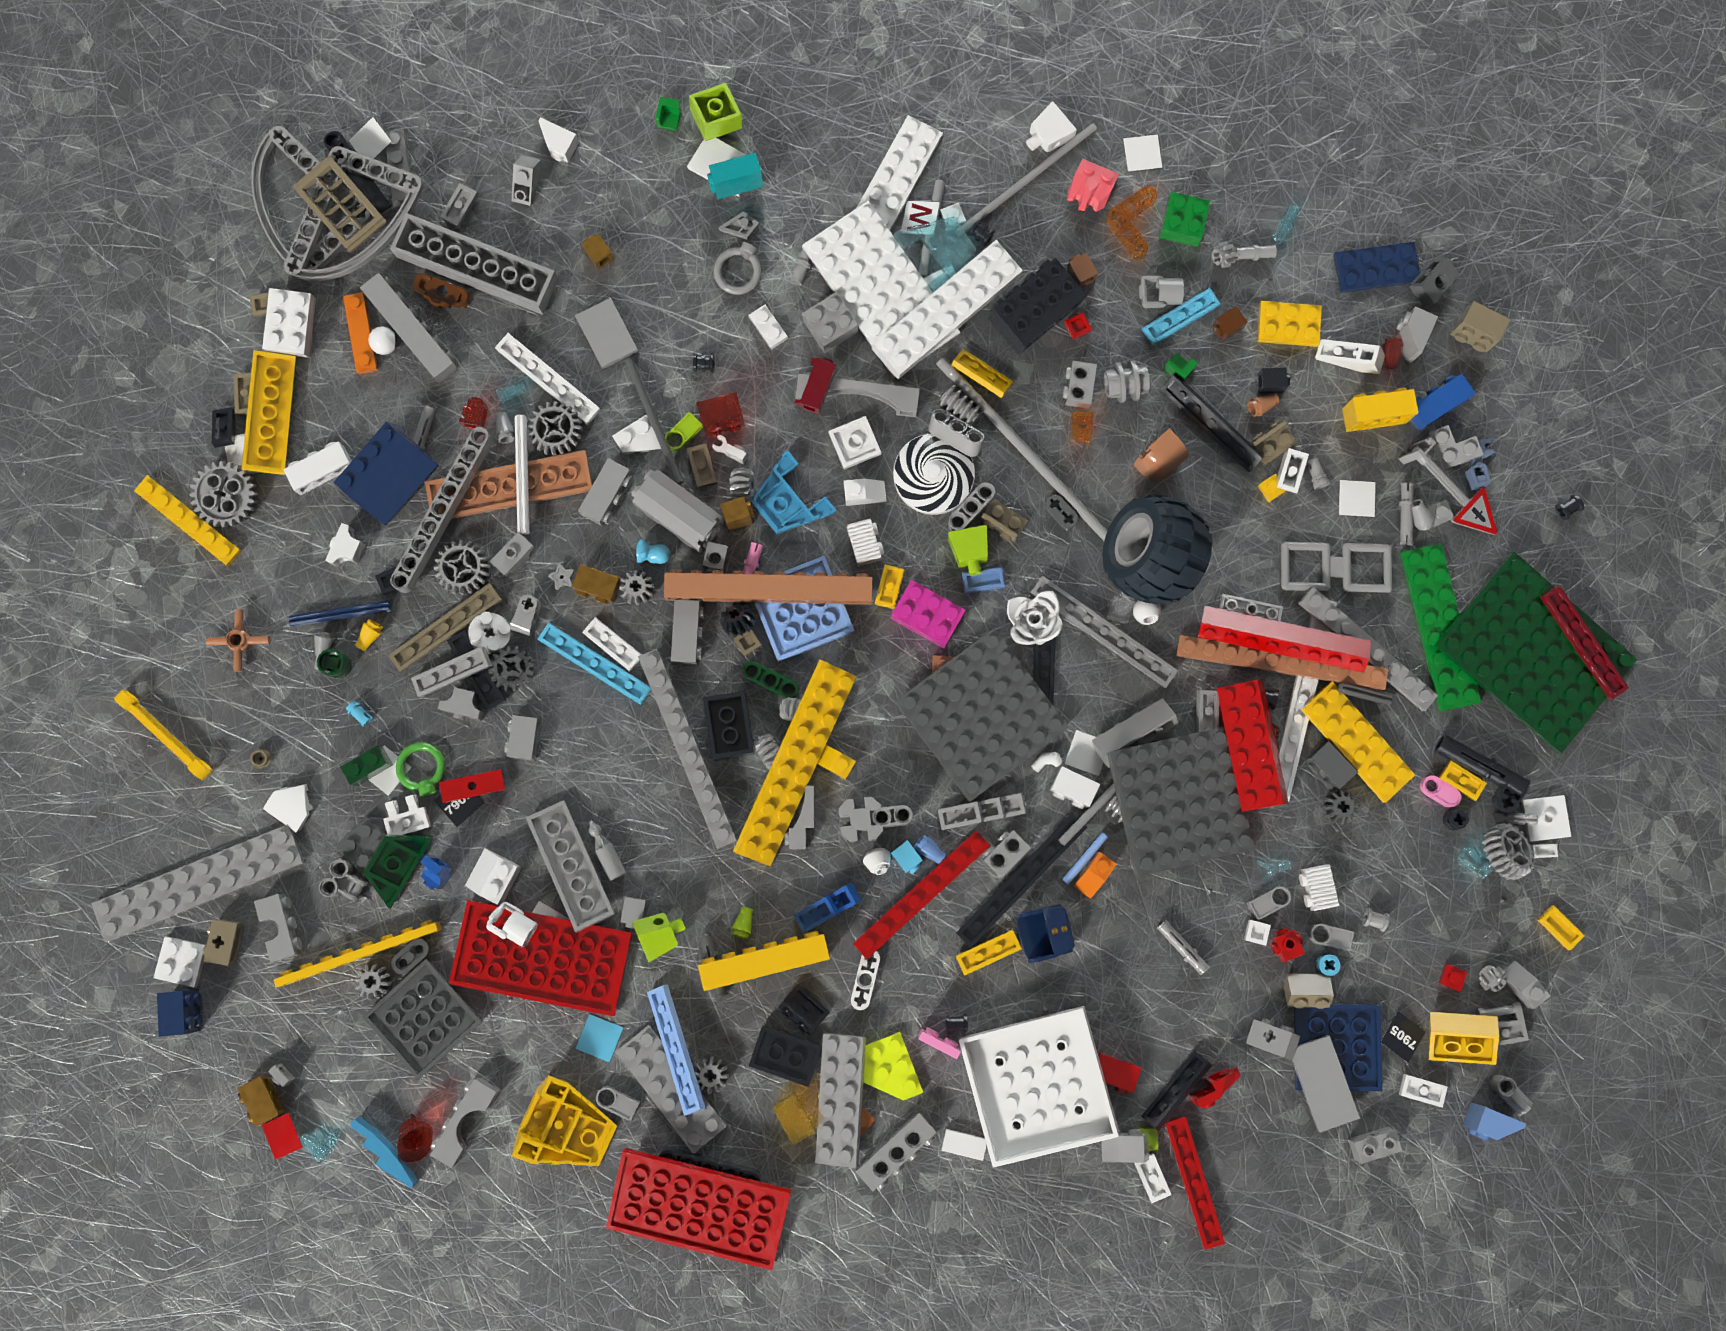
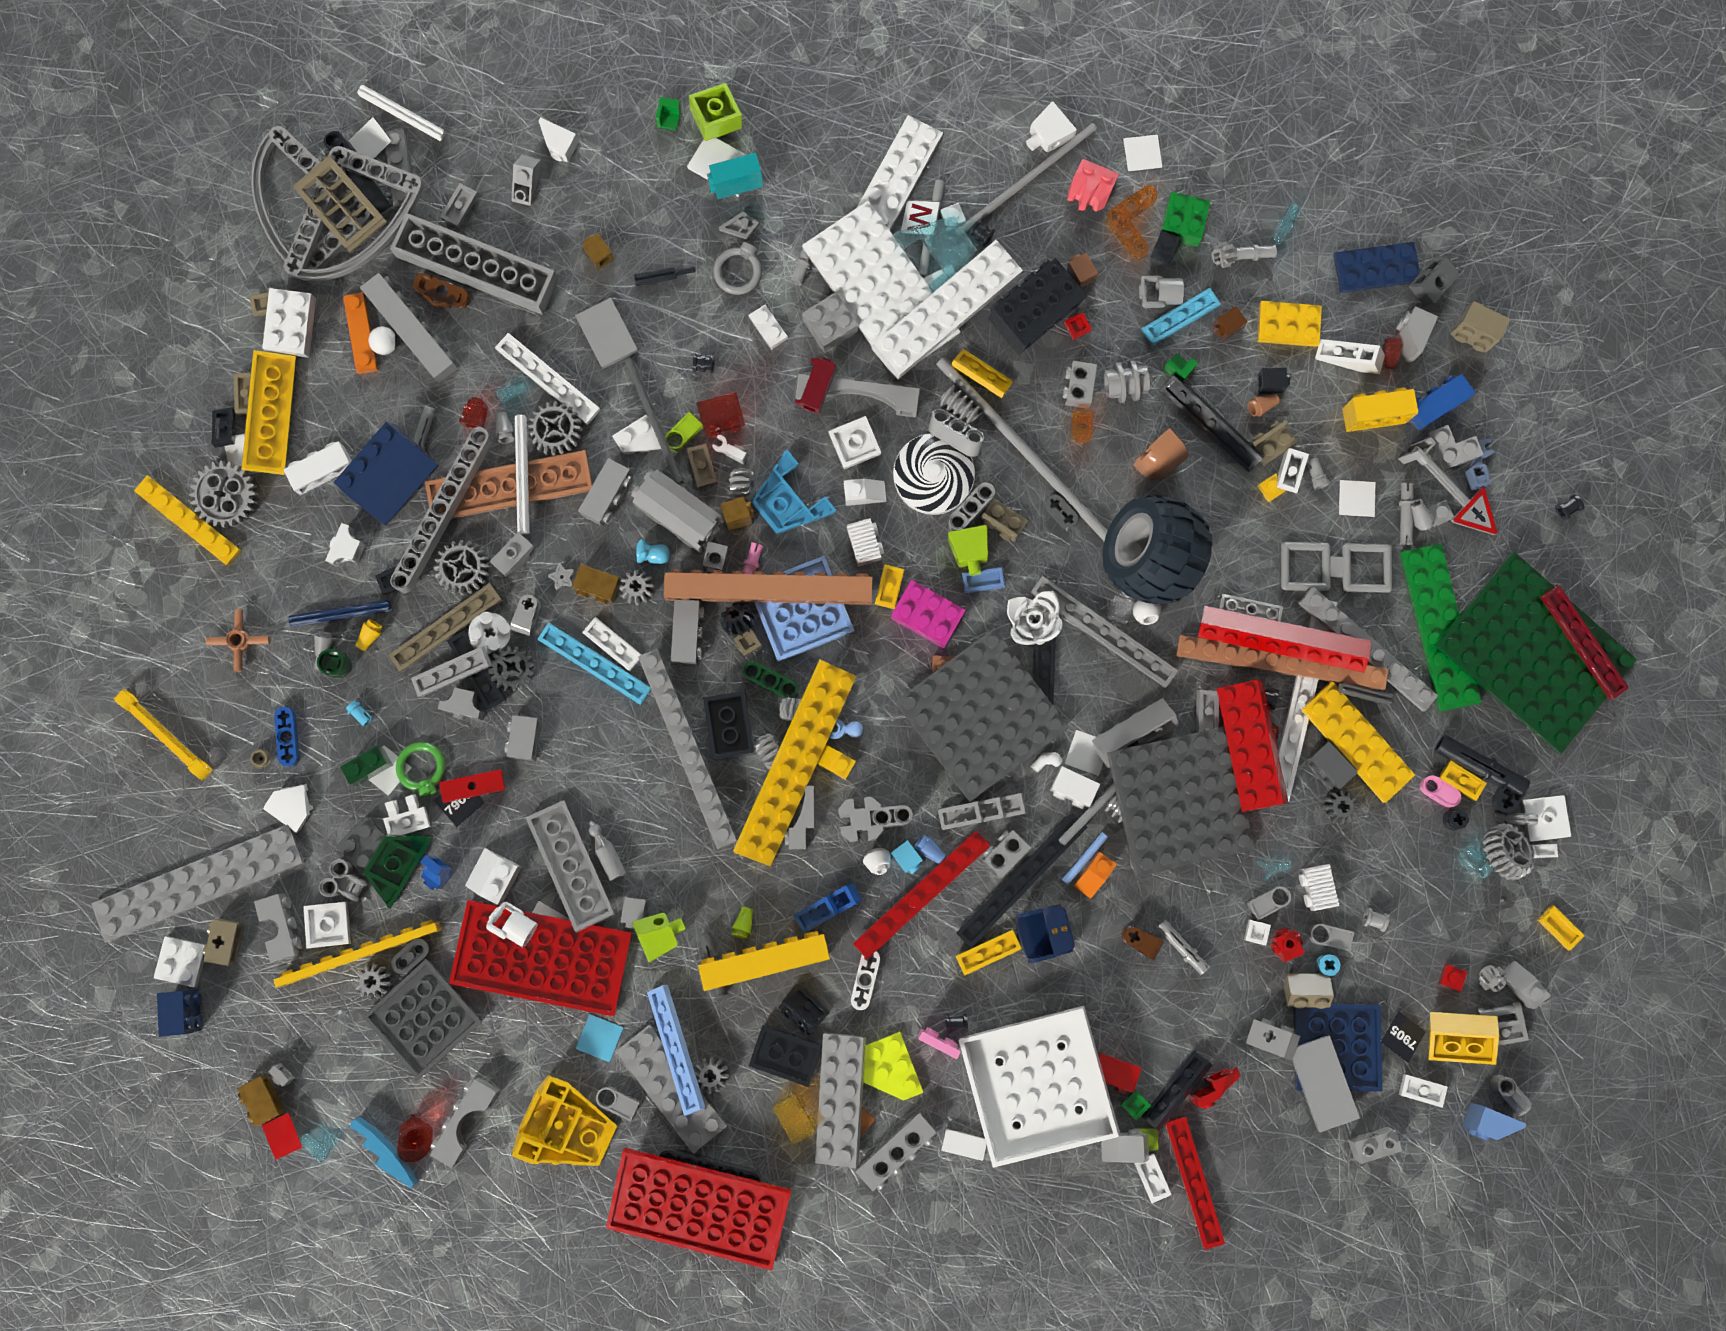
none -> blue beam [274,707,300,767]
none -> white plate [304,902,351,949]
none -> white axle [357,85,445,141]
none -> black axle [634,266,696,286]
none -> light blue plate [829,719,863,739]
none -> green plate [1120,1090,1151,1121]
none -> reddish brown piece [1121,926,1164,960]
none -> black brick [1150,230,1180,264]

